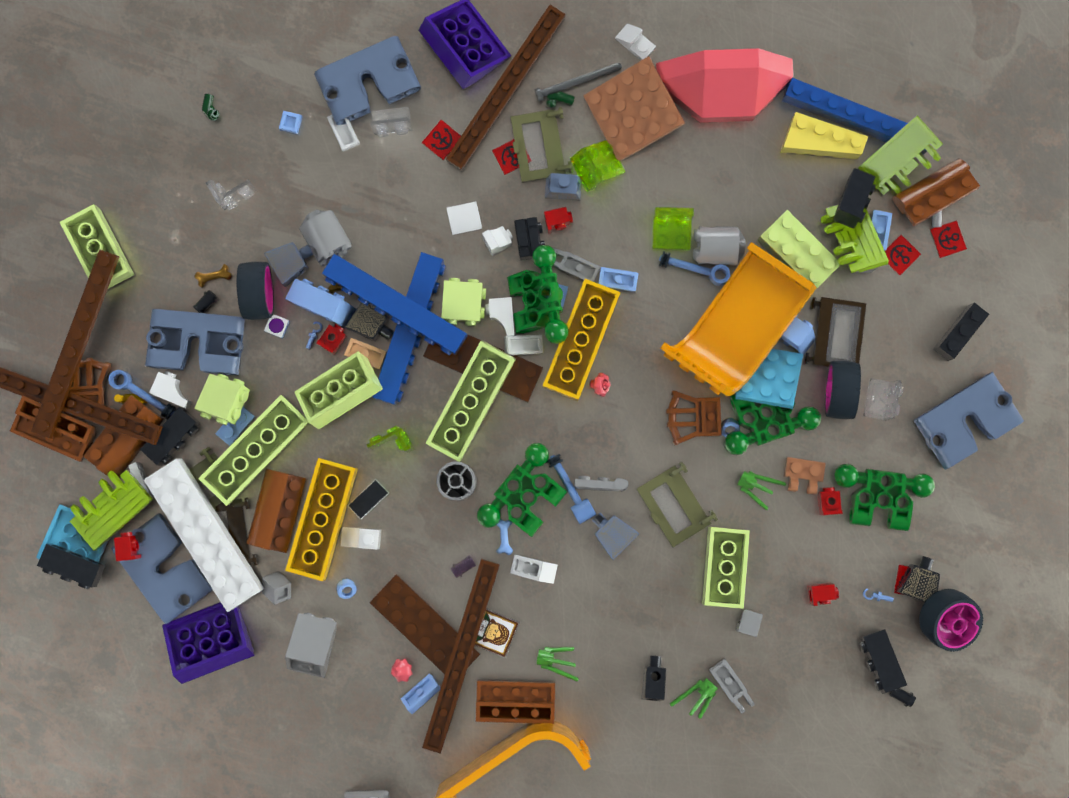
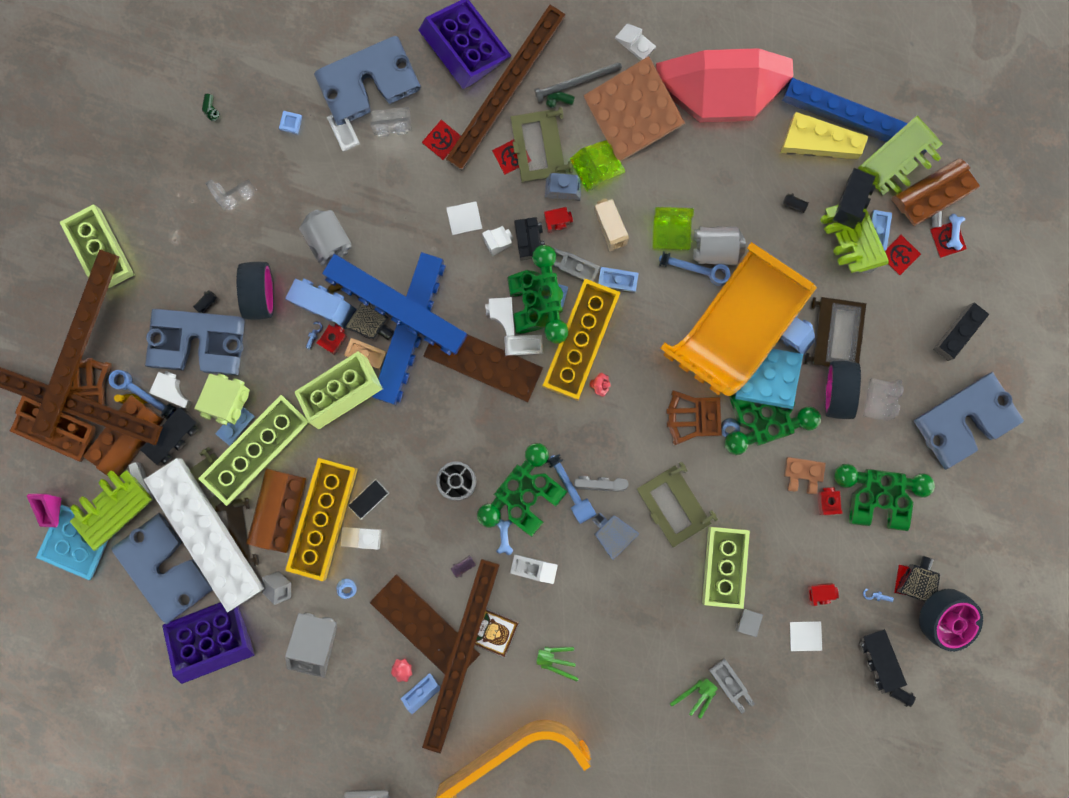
black brick [37,543,106,589] -> none
red brick [114,532,141,561] -> none
pearl gold piece [194,264,232,288] -> none
sand blue torso [264,242,313,287] -> none
tile [264,314,290,339] -> none
clear neon green bracket [366,426,415,453] -> none
yellowish green brick [425,341,516,462] -> none
yellowish green brick [441,278,486,326] -> none
dark orange brick [476,680,555,724] -> none
black torso [641,656,666,701] -> none
bright green plant [737,471,786,510] -> none
yellowish green brick [757,210,840,289] -> none
none -> dark pink slope [27,494,62,527]
none -> tan slope [594,199,629,251]
none -> black pin [783,193,809,213]
none -> white sticker [790,621,822,651]
none -> light blue piece [946,214,965,250]

